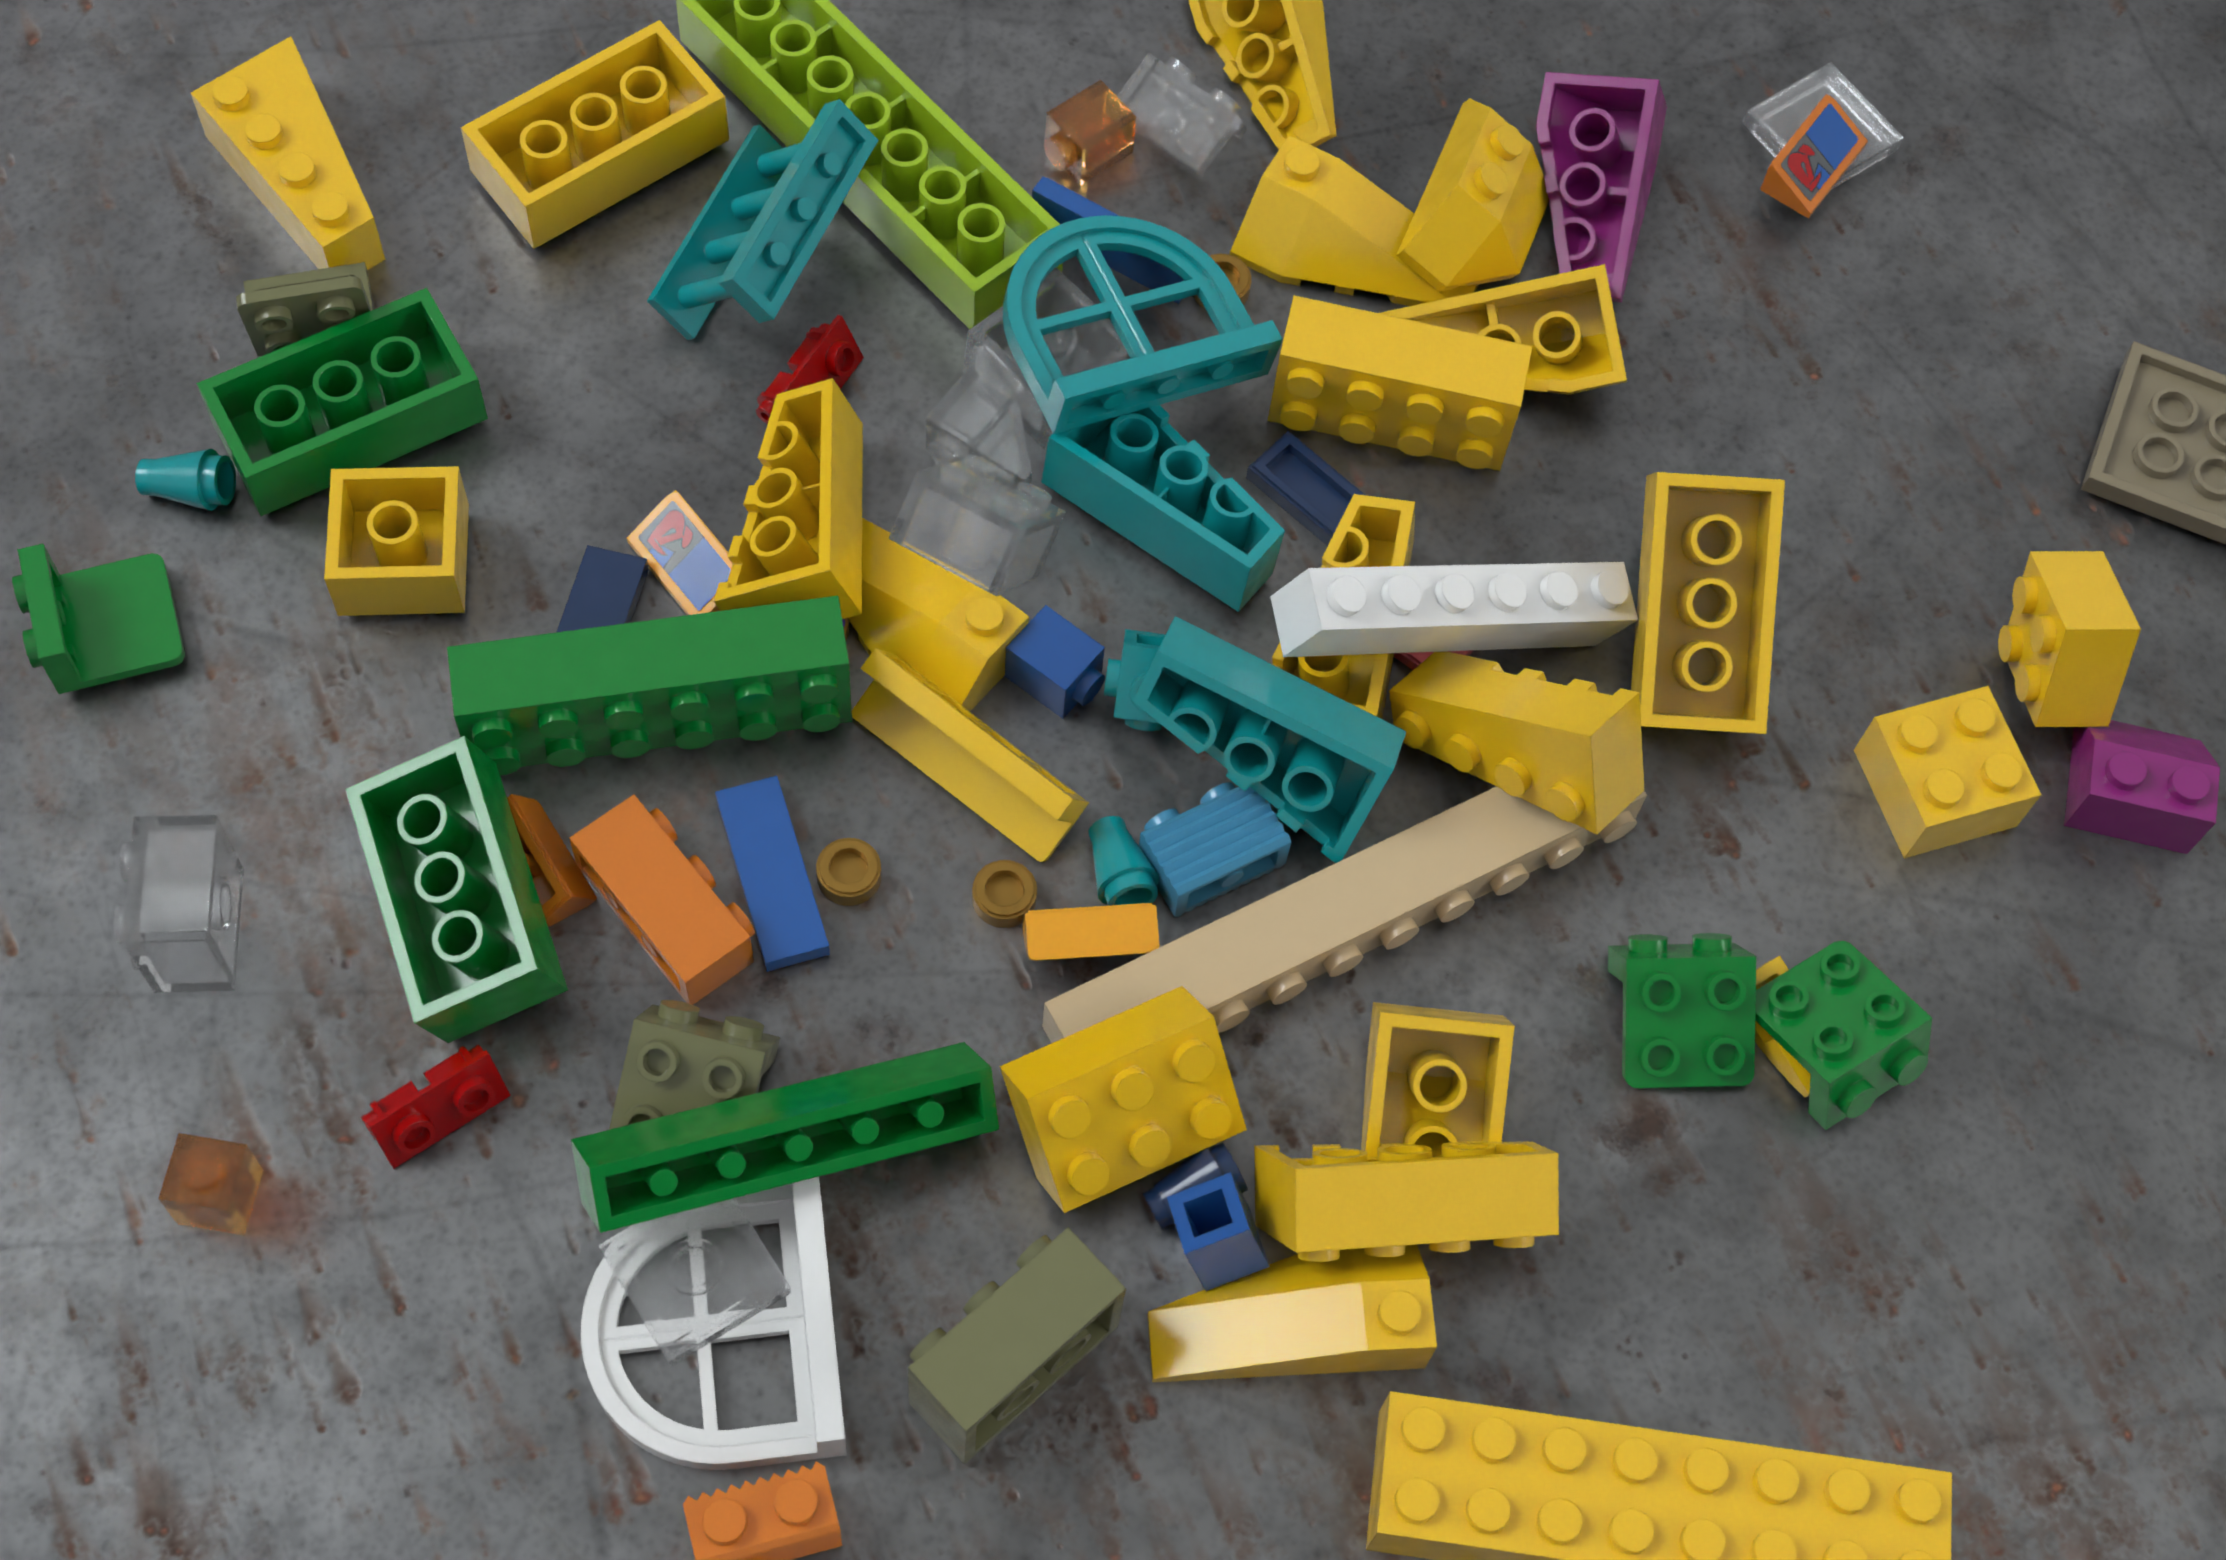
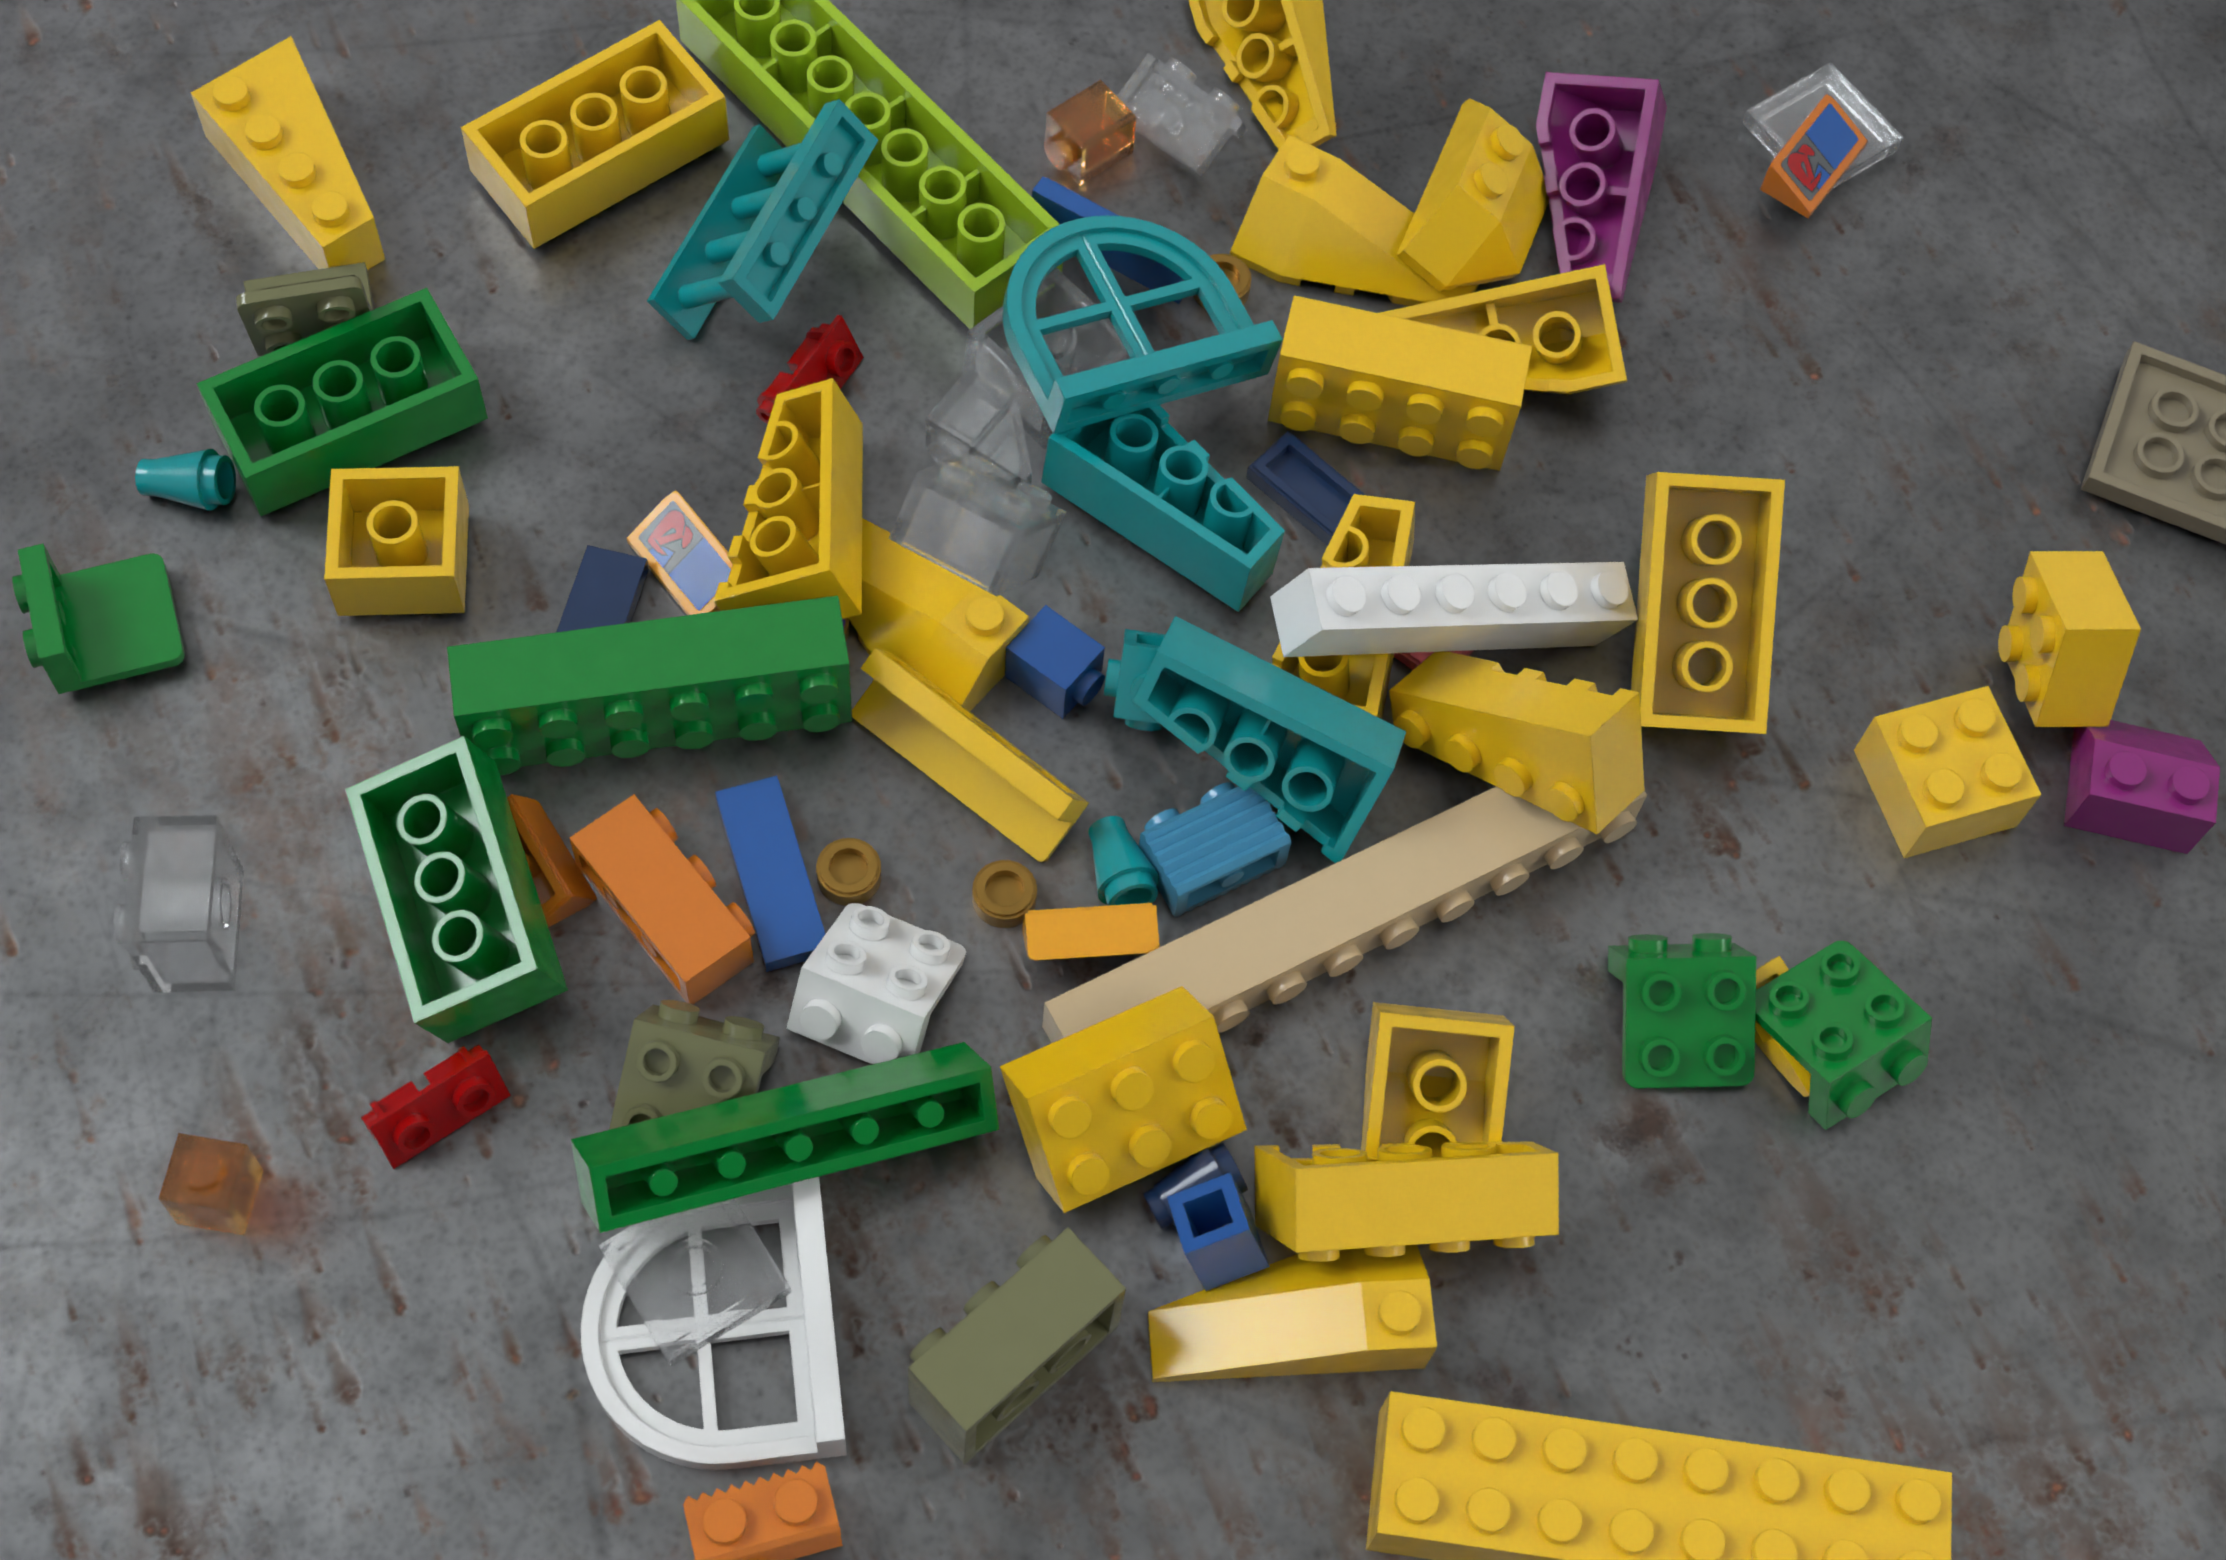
none -> white bracket [786,903,966,1064]

